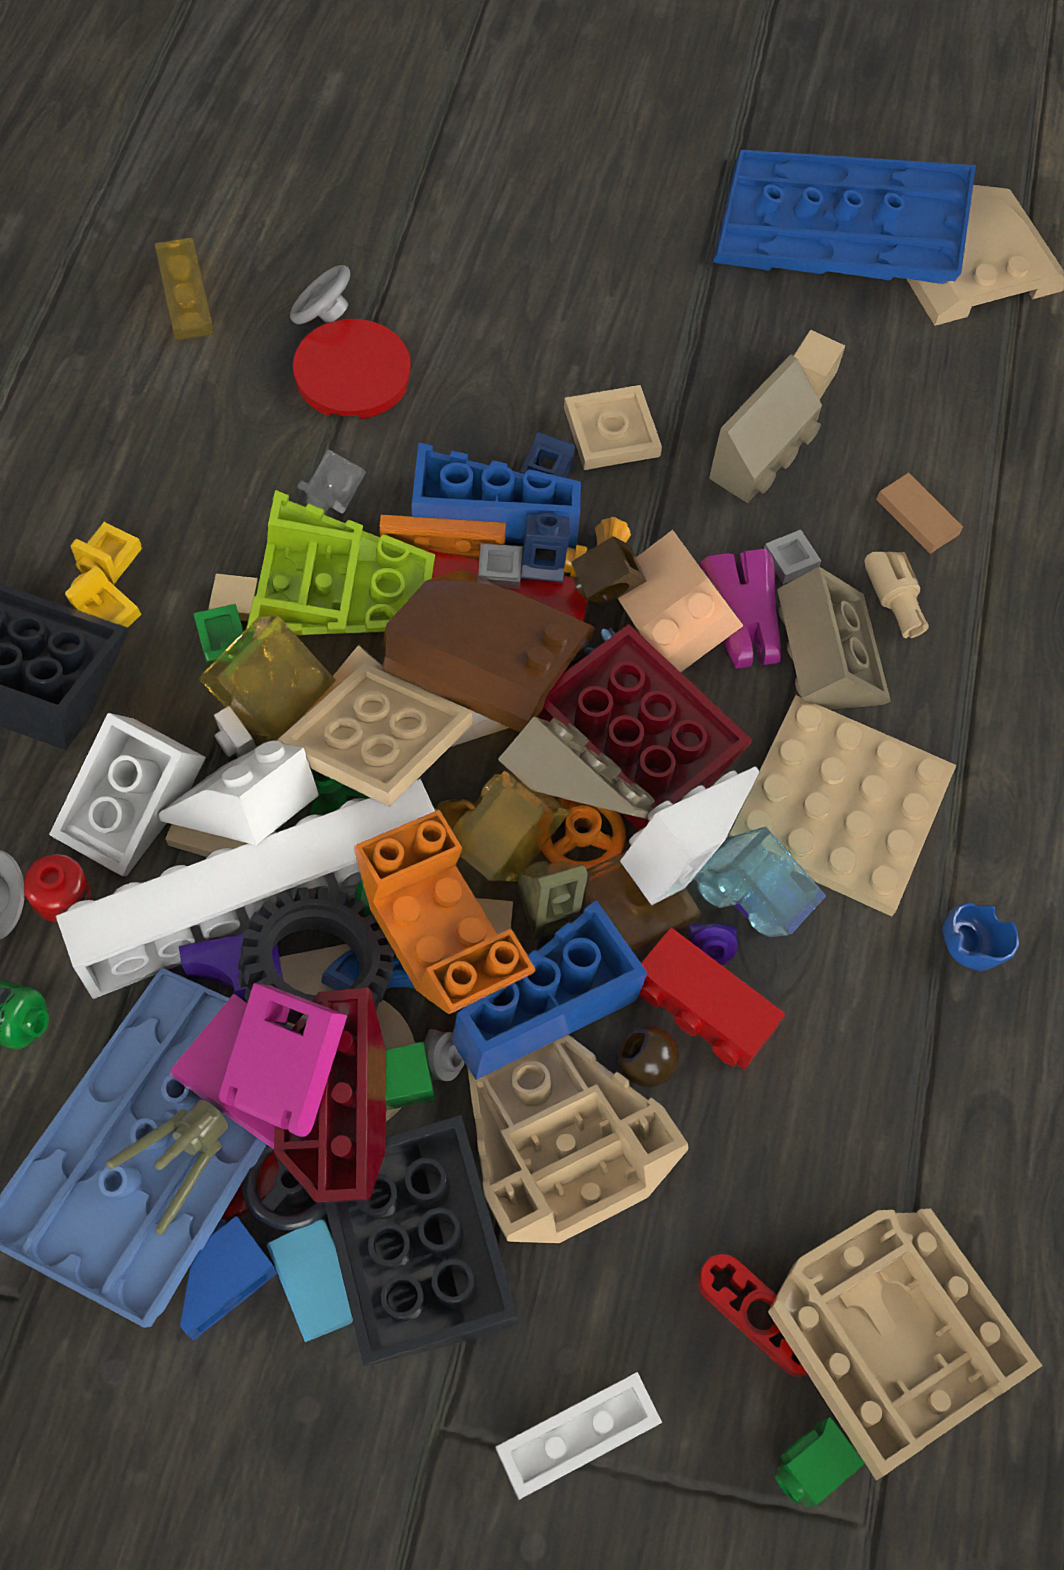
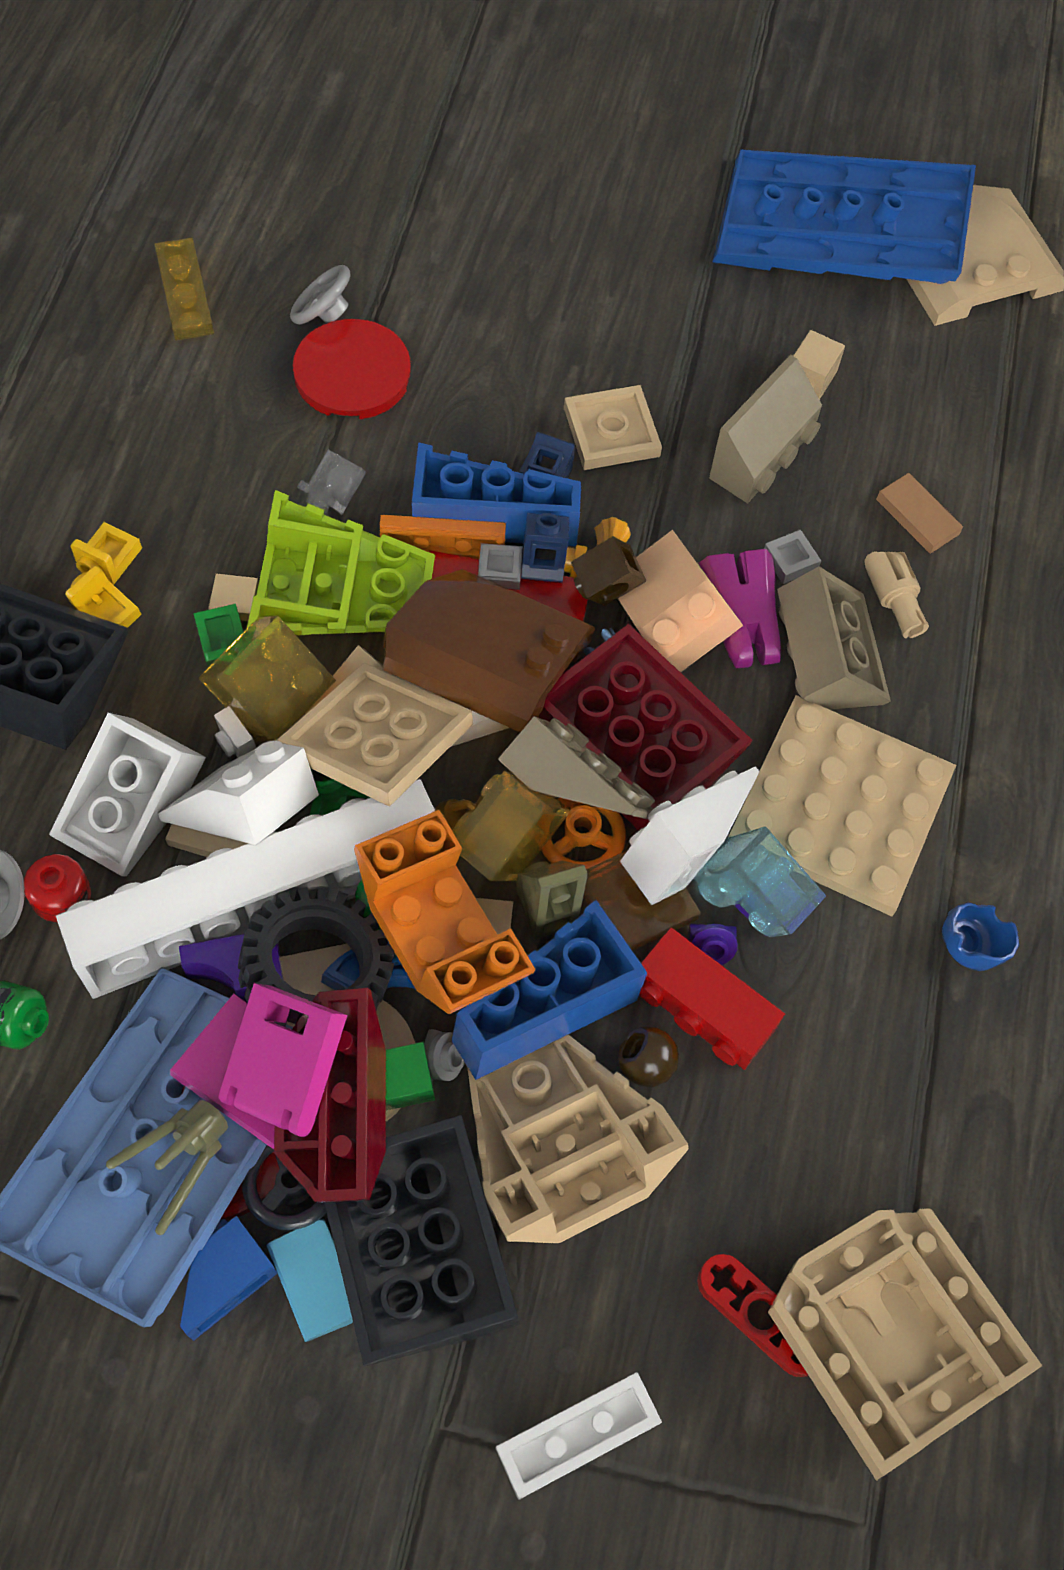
green window [775,1417,865,1507] -> none

